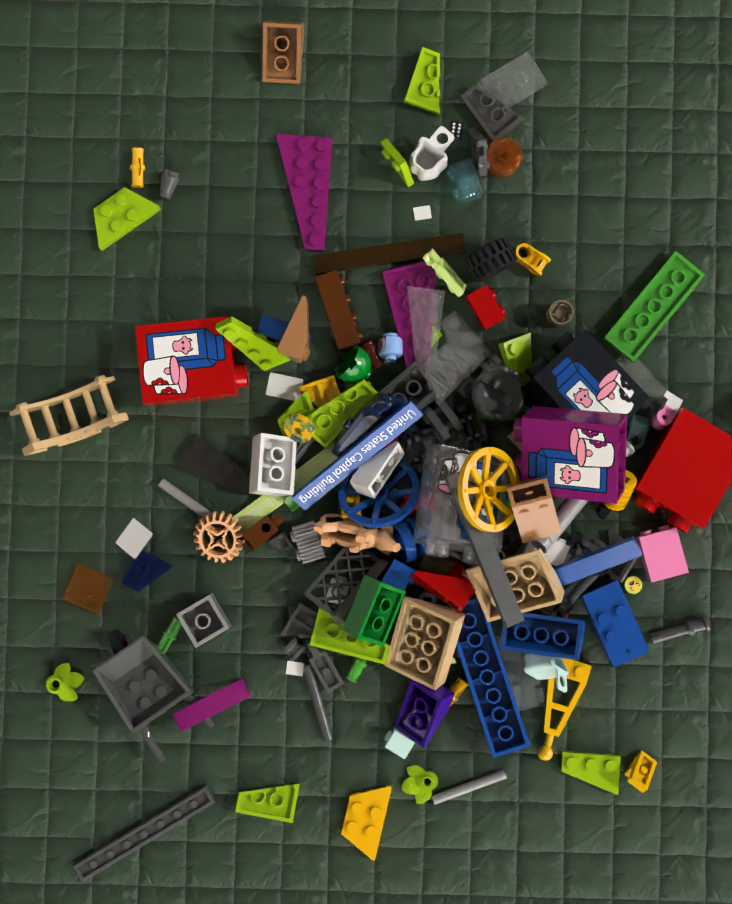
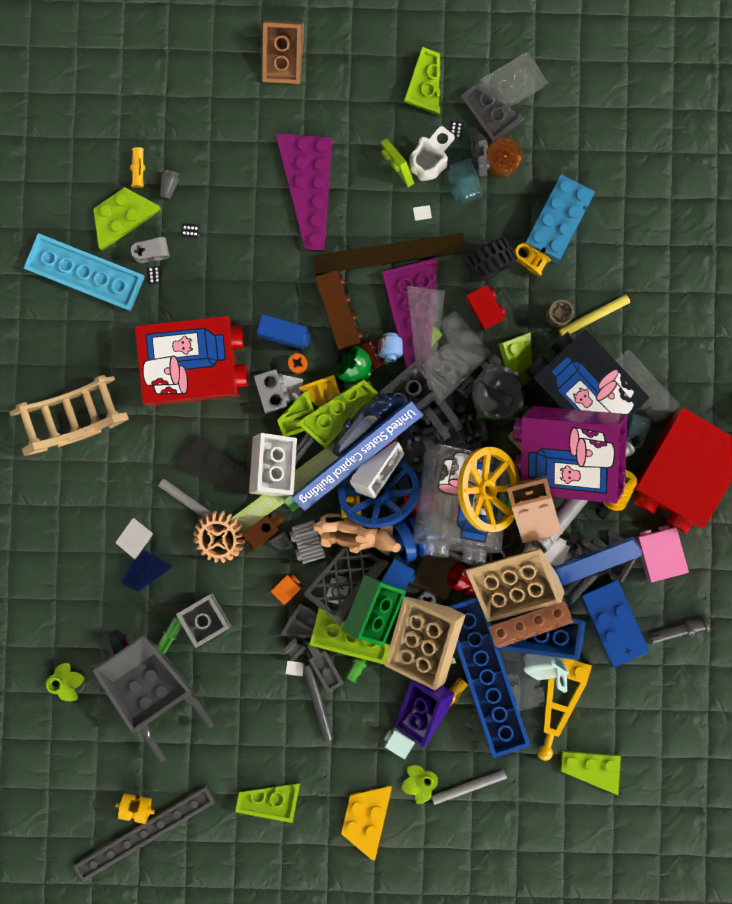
clear orange tile [63,563,114,614] -> none
magenta slope [173,679,251,732] -> none
lime wing [216,316,290,372] -> none
medium nougat slope [277,295,311,364] -> none
piece [284,414,315,443] -> none
red slope [411,571,476,613] -> none
yellowish green hinge [423,249,466,297] -> none
dark grey tile [444,471,524,628] -> none
bright green plate [603,251,705,363] -> none
light yellow tile [623,575,643,595] -> none
yellow slope [625,751,657,793] -> none
leg [651,390,683,430] -> none
none -> medium azure plate [24,233,145,311]
none -> yellow wheel [115,793,155,824]
none -> light grey piece [131,237,170,263]
none -> black sticker [147,266,161,284]
none -> black sticker [181,223,199,238]
none -> light grey brick [254,369,290,414]
none -> orange brick [271,574,302,605]
none -> orange wheel [288,353,308,374]
none -> nougat brick [489,601,573,648]
none -> dark azure piece [525,174,595,264]
none -> light yellow piece [558,294,630,337]

